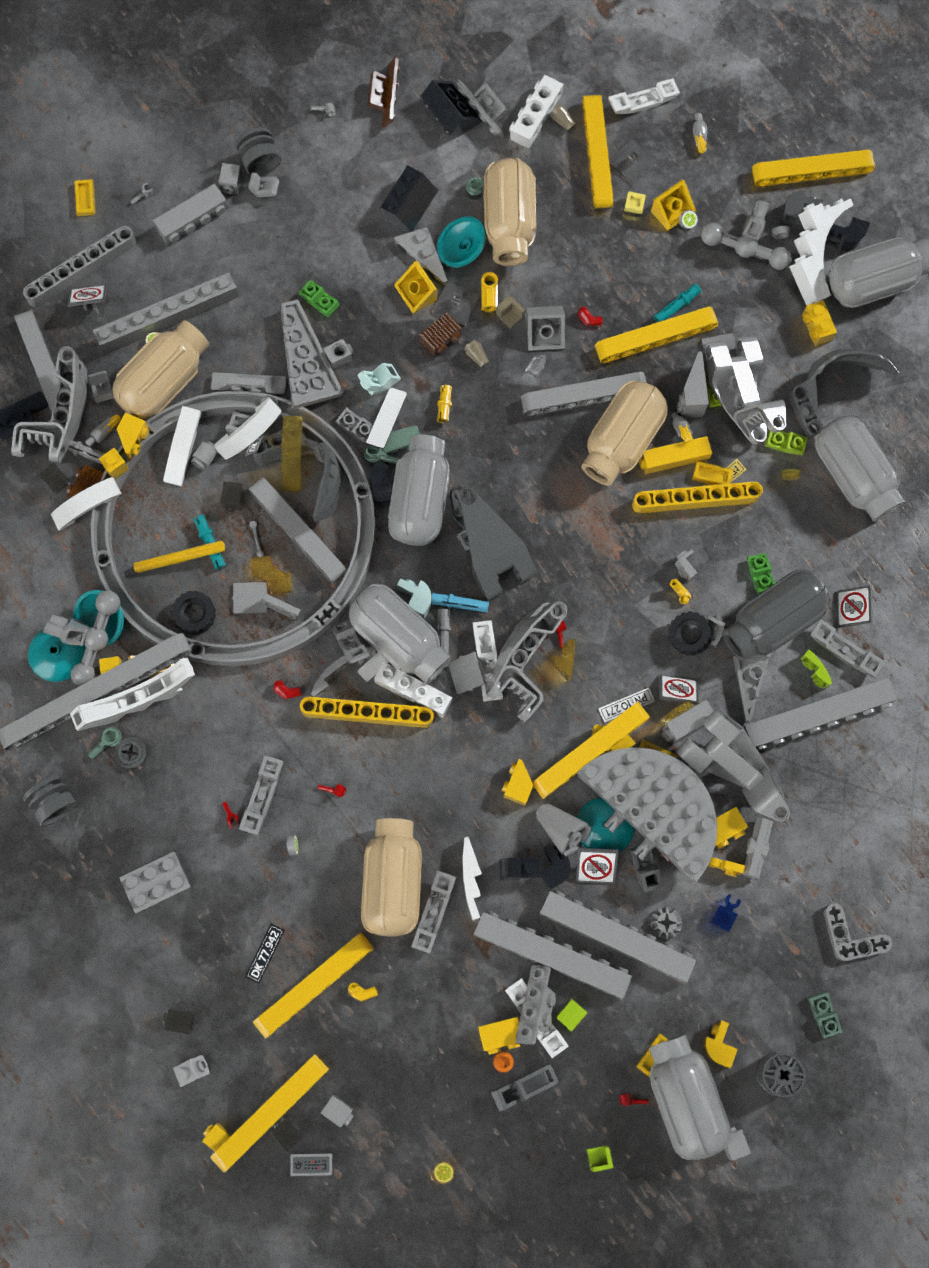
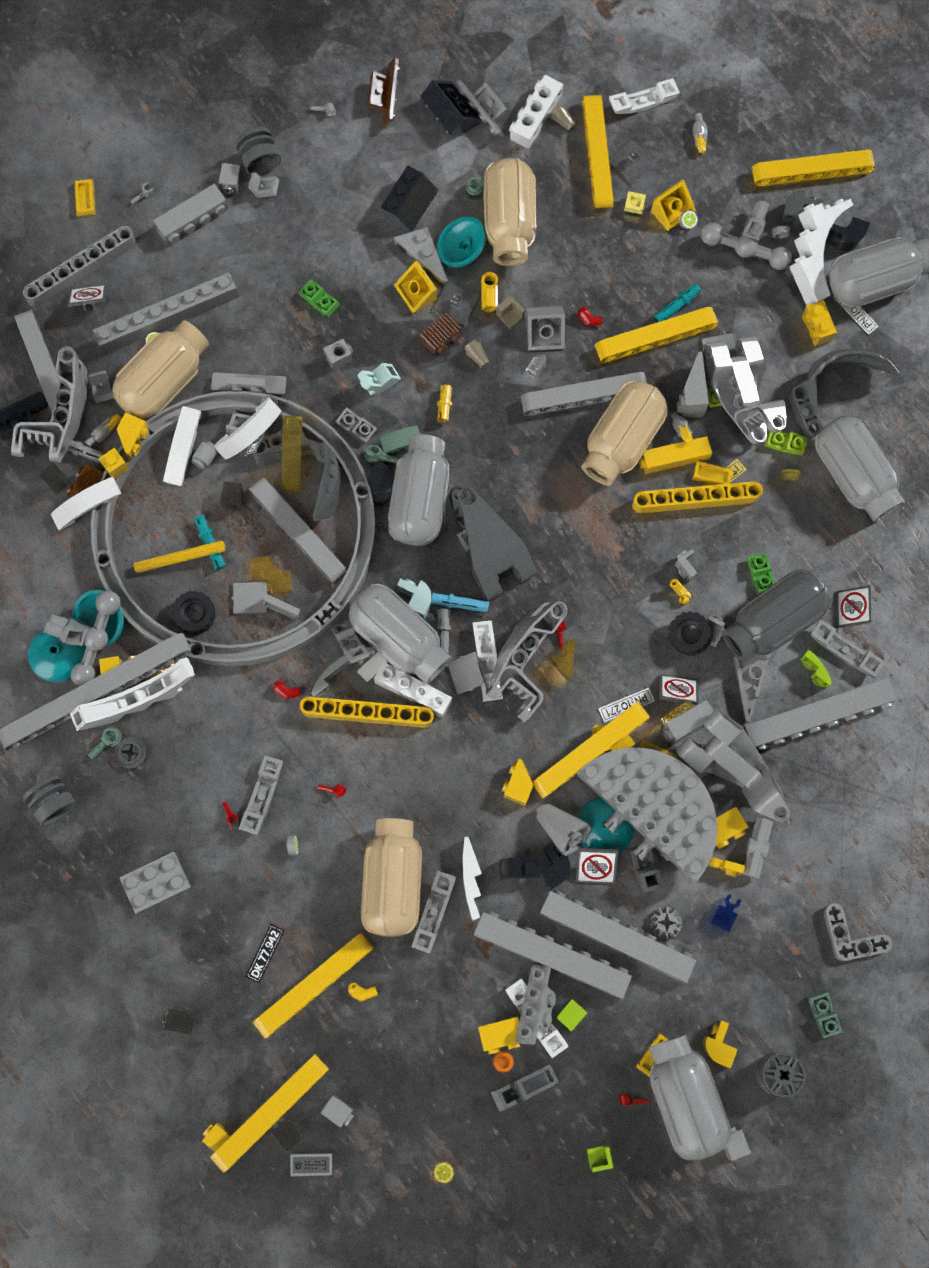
light grey bracket [173,1055,210,1087] -> none
light grey hinge [249,521,264,558] -> none
light grey wing [280,300,343,409] -> none
white sticker [366,388,407,448] -> none
none -> white sticker [833,296,879,335]

